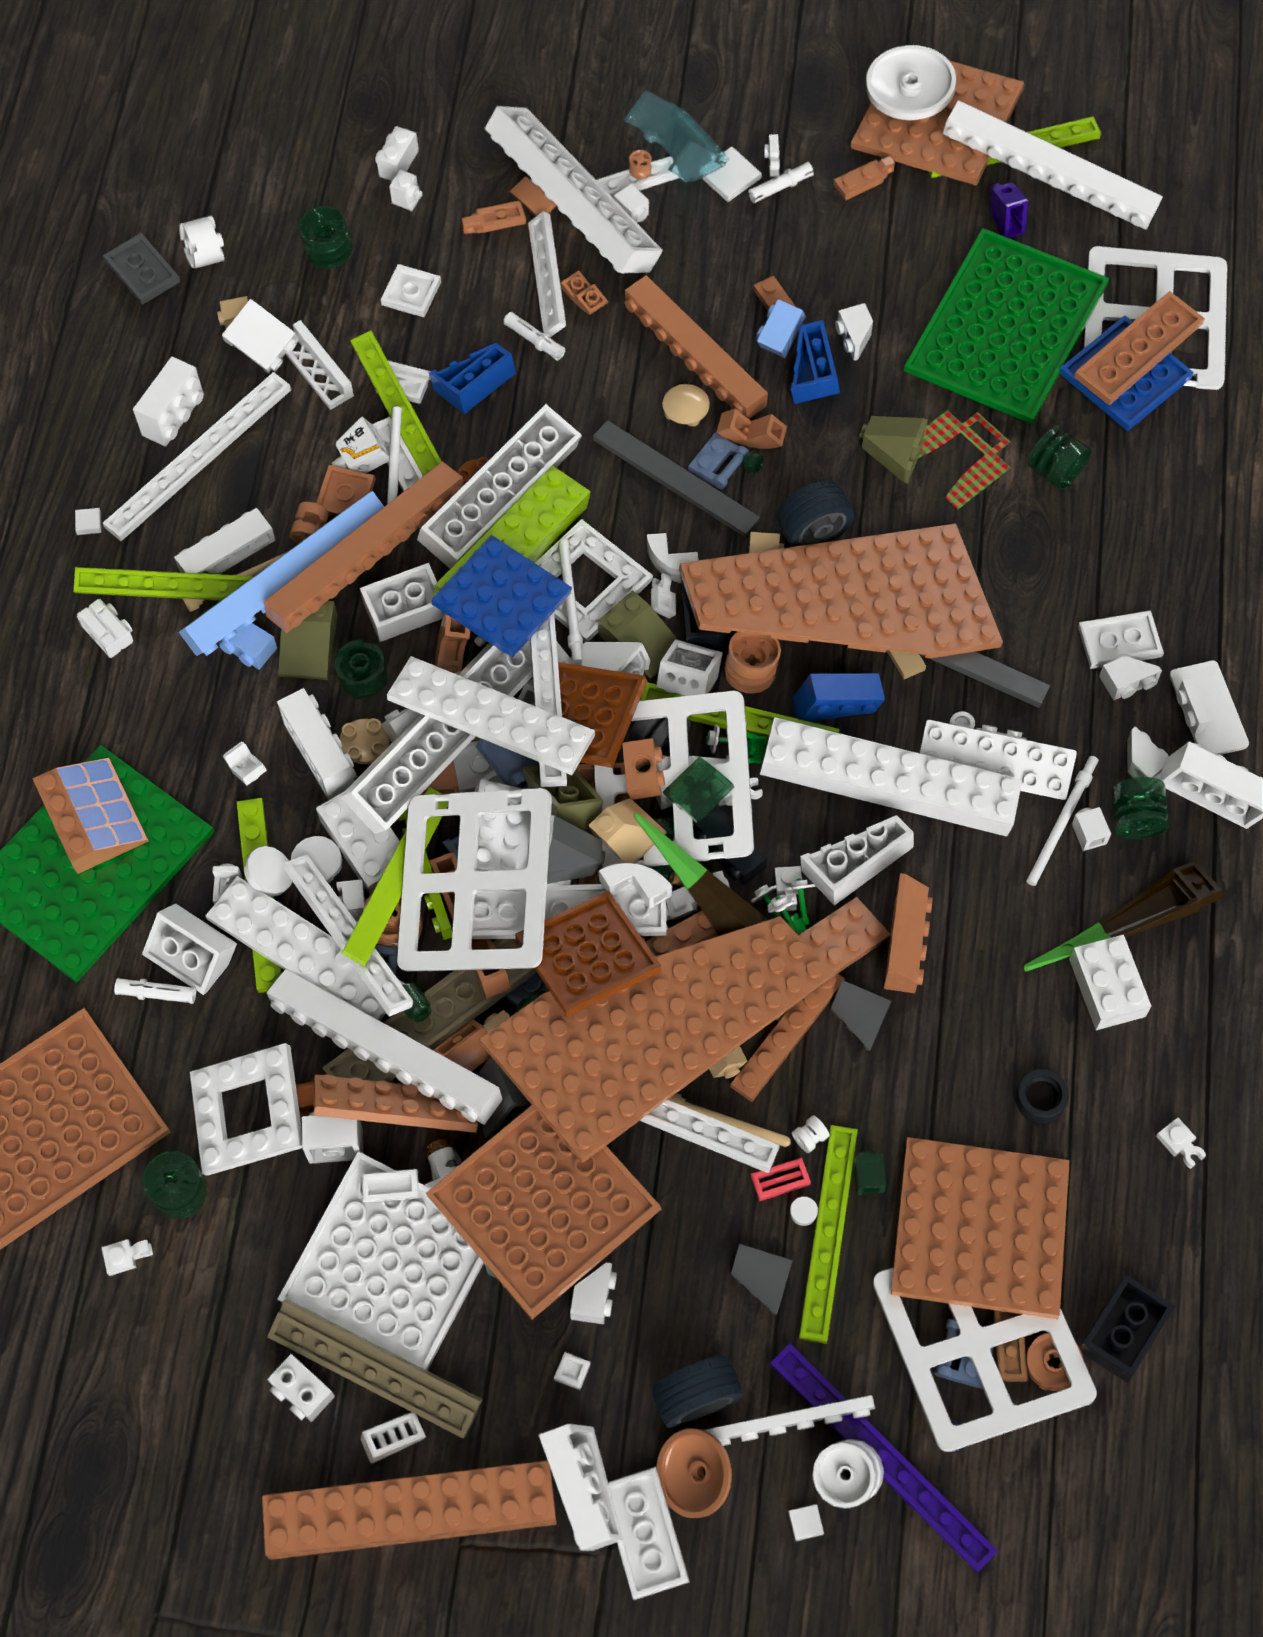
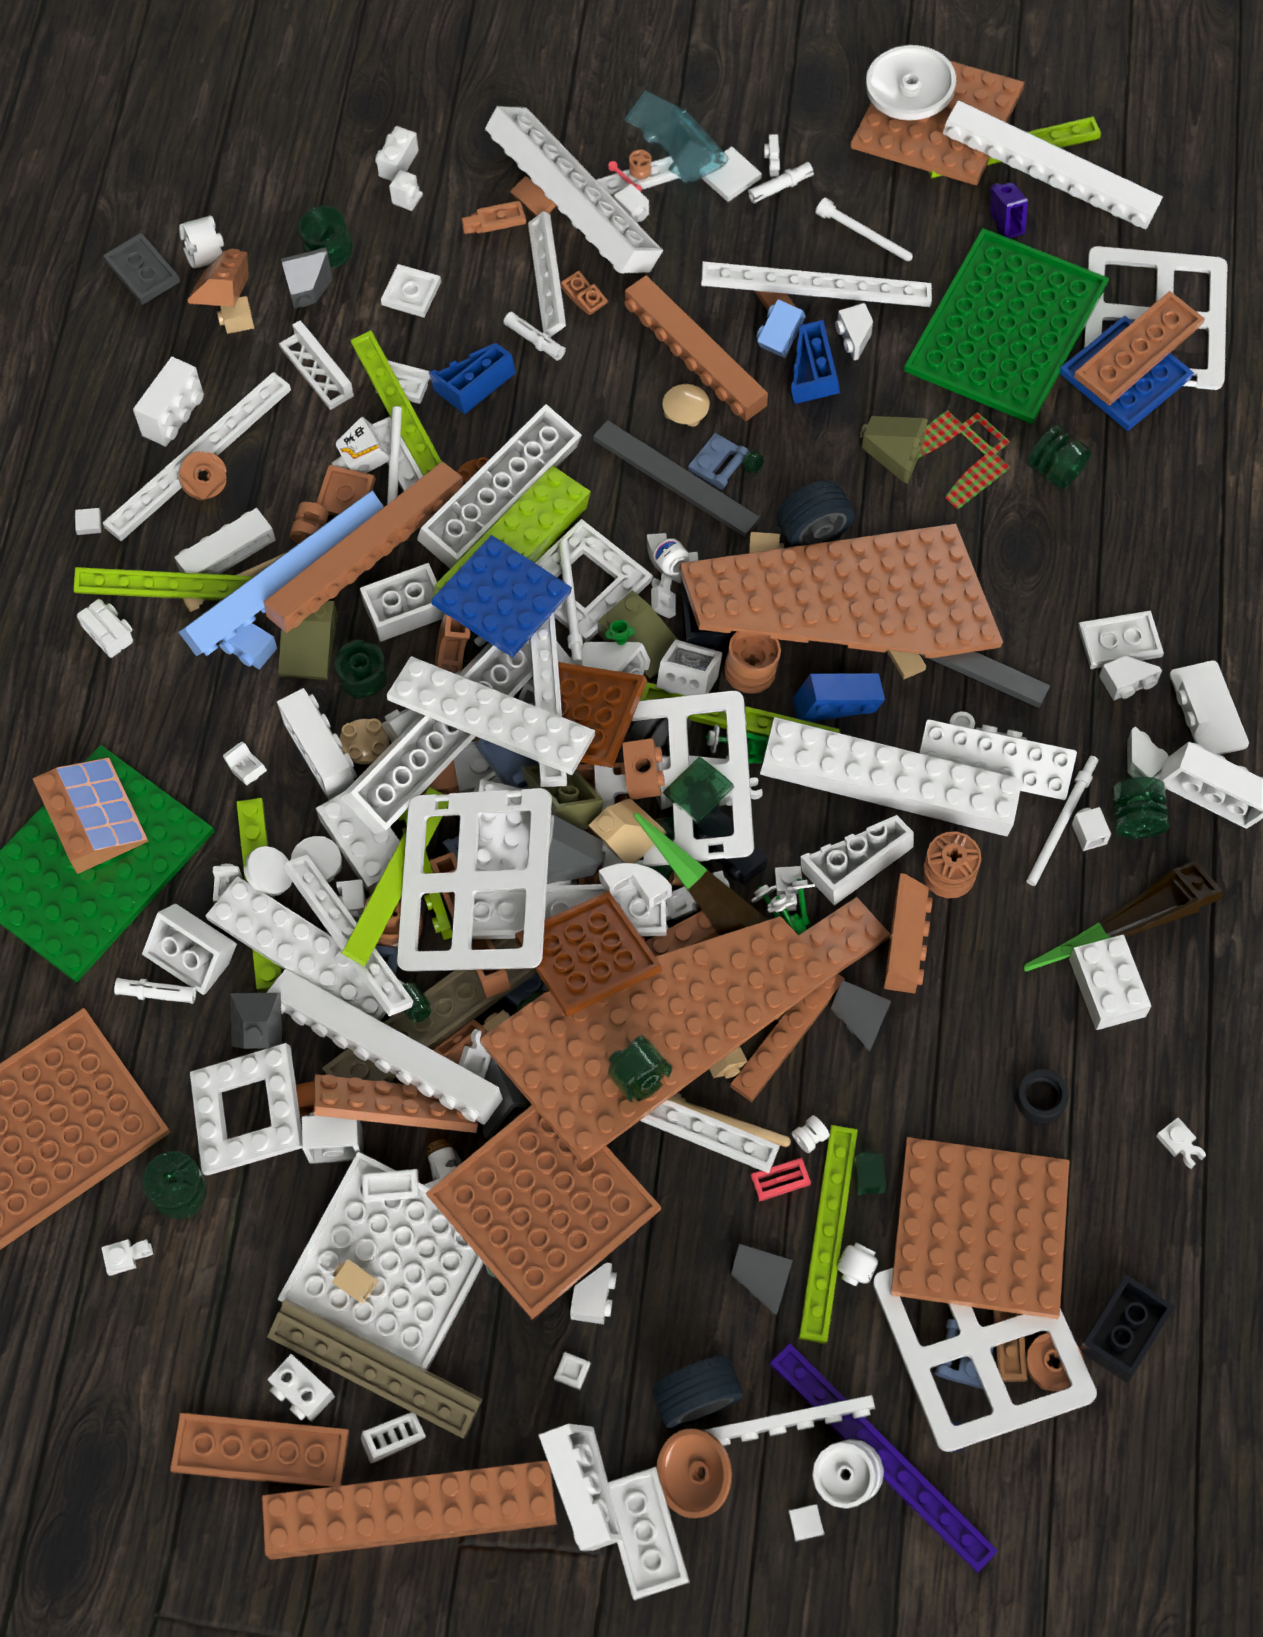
white panel [222,299,297,374] -> none
nougat brick [717,408,787,449] -> none
white tile [790,1197,818,1226] -> none
nougat hinge [833,156,895,200] -> none
none -> nougat plate [170,1413,350,1488]
none -> nougat plate [177,451,227,501]
none -> nougat slope [188,249,249,307]
none -> dark grey slope [230,993,282,1048]
none -> slope [281,248,333,309]
none -> tan brick [332,1259,380,1304]
none -> white plate [459,1029,491,1079]
none -> green plate [605,620,635,645]
none -> coral hinge [608,161,642,192]
none -> clear green brick [608,1035,672,1102]
none -> white head [653,539,689,575]
none -> white plate [701,262,932,307]
none -> white piece [816,198,913,261]
none -> white head [837,1243,878,1286]
none -> nougat wheel [922,832,981,898]

